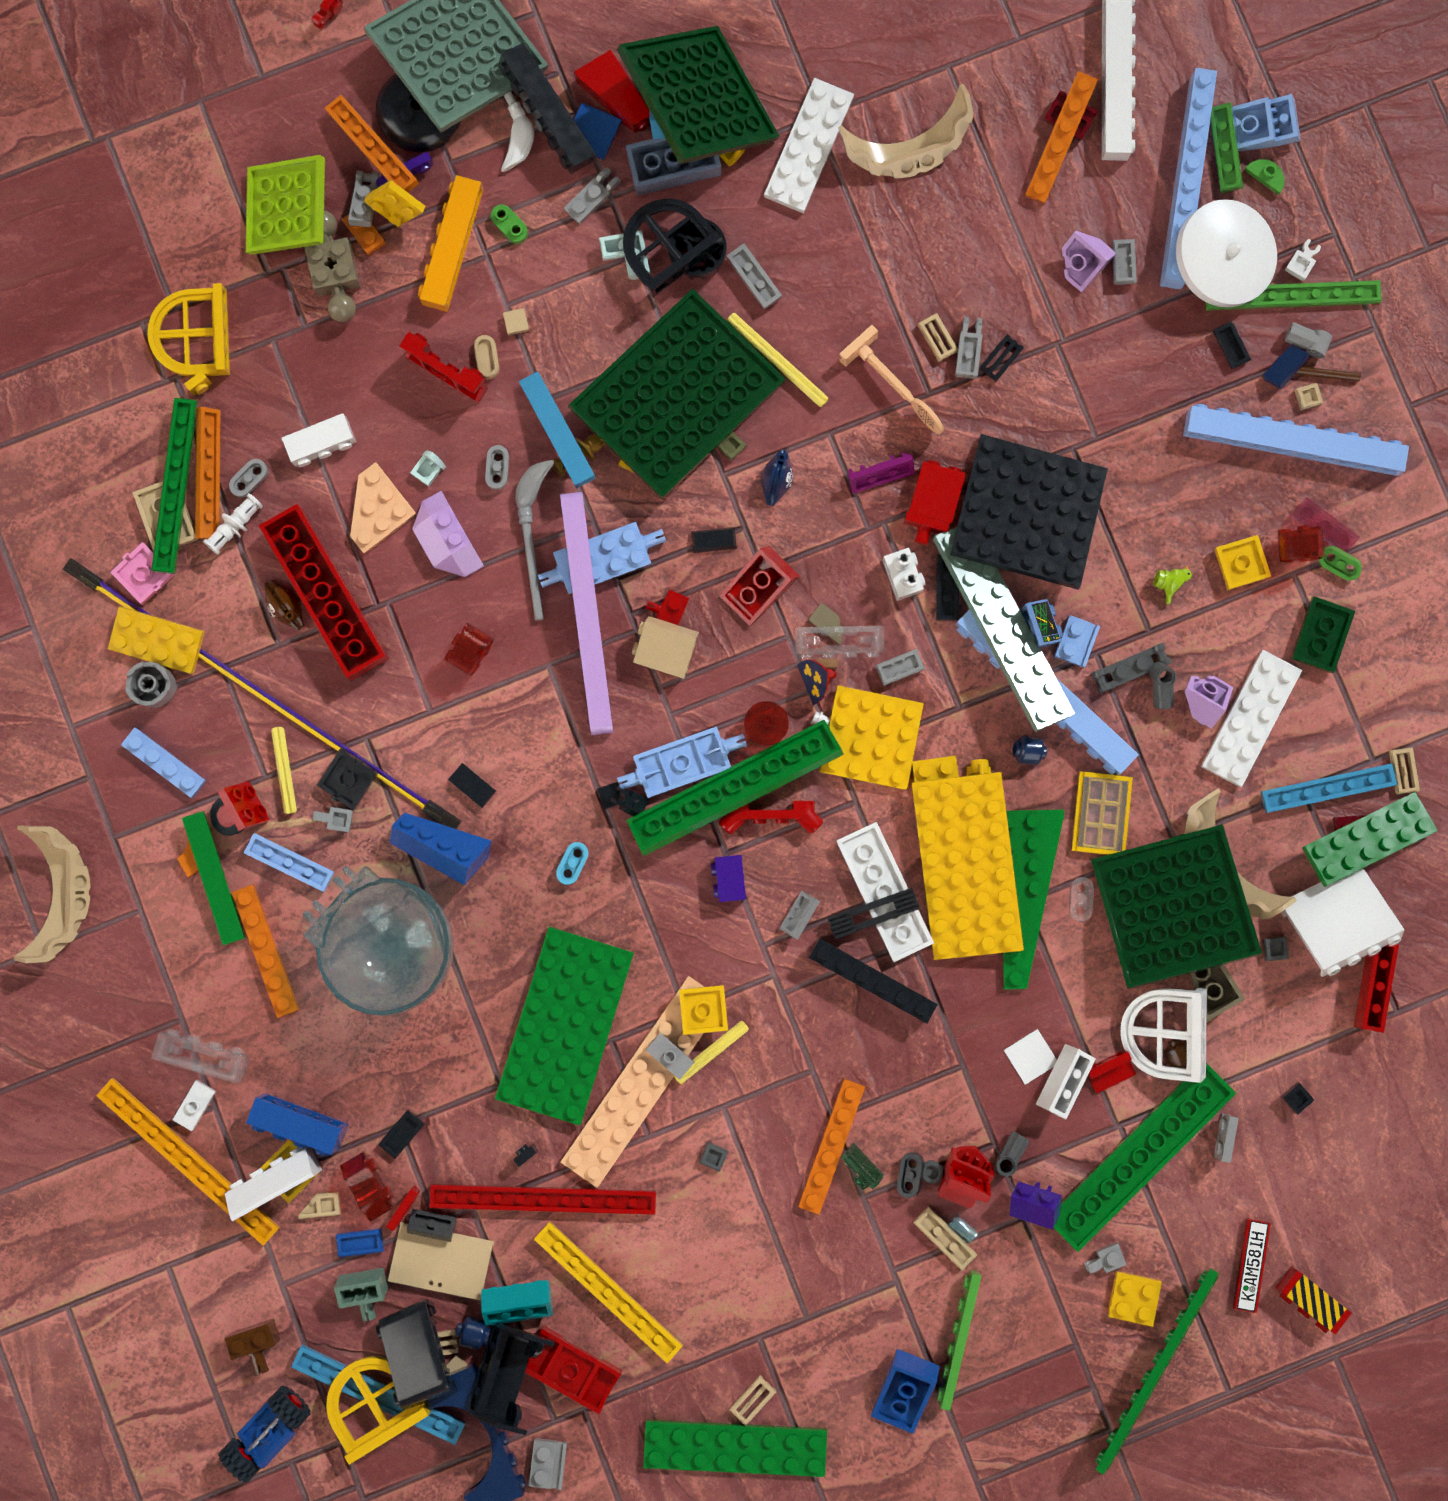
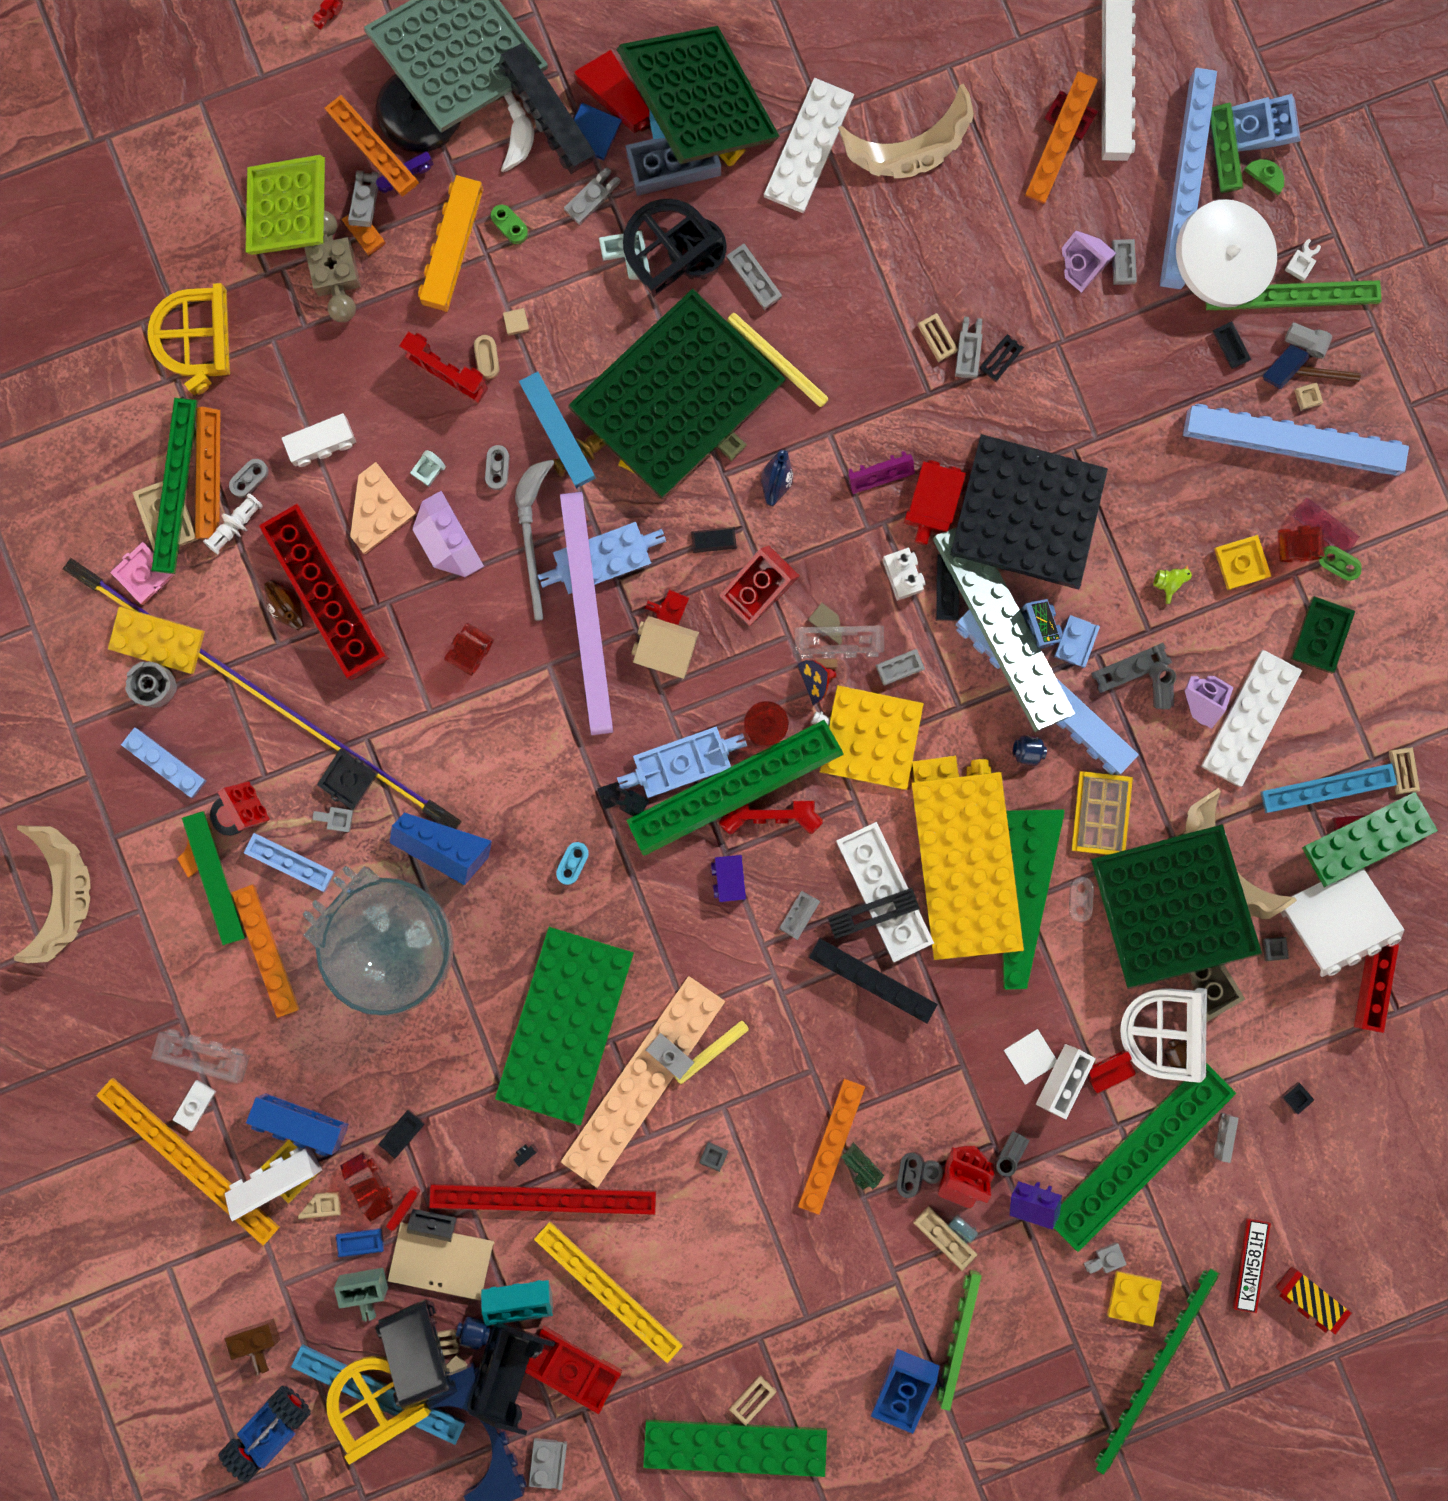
light yellow axle [271,727,297,814] -> none
yellow plate [364,180,425,227] -> none
black tile [448,763,497,808] -> none
yellow plate [679,985,728,1035] -> none
light nougat piece [840,325,944,435] -> none

